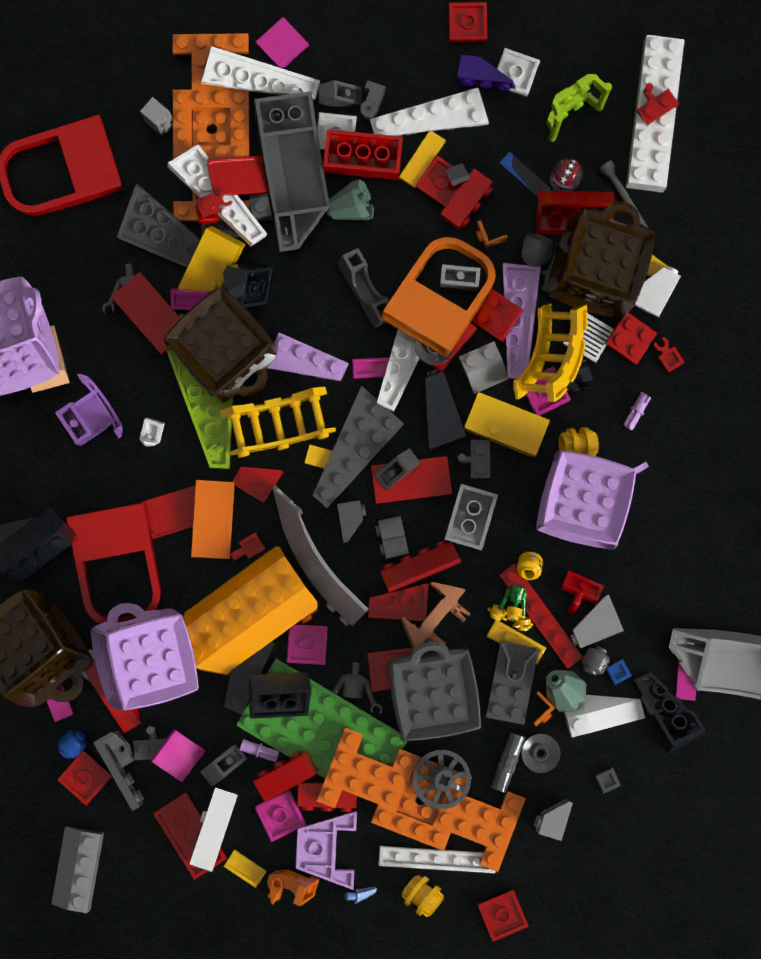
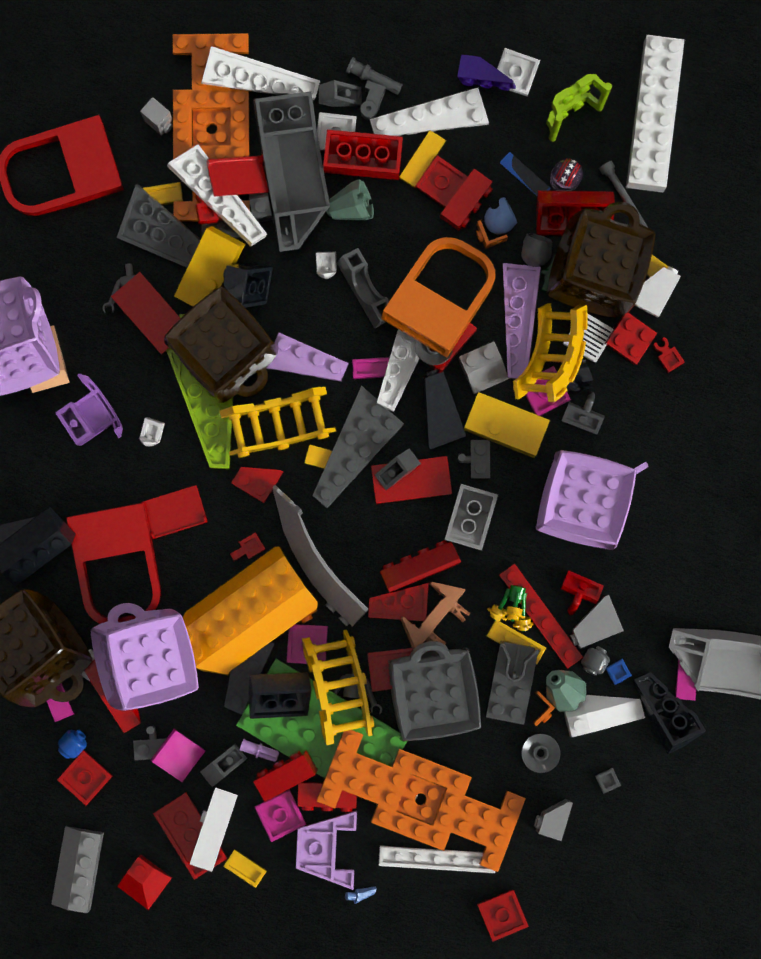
dark grey plate [93,731,144,811] -> none
dark pink tile [171,289,209,310] -> none
orange tile [191,480,235,559] -> none
red plate [196,191,233,218] -> none
dark pink tile [256,17,309,69] -> none
orange tile [267,870,319,906] -> none
dark grey slope [337,500,366,543] -> none
dark grey brick [375,516,409,559] -> none
yellow piece [402,875,444,917] -> none
dark grey wheel [413,750,471,809] -> none
light grey brick [440,264,480,291] -> none
dark grey tile [445,163,470,186] -> none
red plate [449,2,487,42] -> none
red plate [471,289,524,342] -> none
dark grey axle [491,732,525,793] -> none
yellow head [517,552,543,580] -> none
yellow piece [559,427,599,456] -> none
lavender axle [624,392,651,430] -> none
red plate [636,83,679,126] -> none
none -> red slope [117,855,172,910]
none -> yellow tile [143,182,183,205]
none -> yellow fence [302,630,374,745]
none -> white plate [316,252,337,279]
none -> dark grey pin [346,57,403,95]
none -> medium blue helmet [484,197,518,235]
none -> dark grey plate [562,392,605,434]

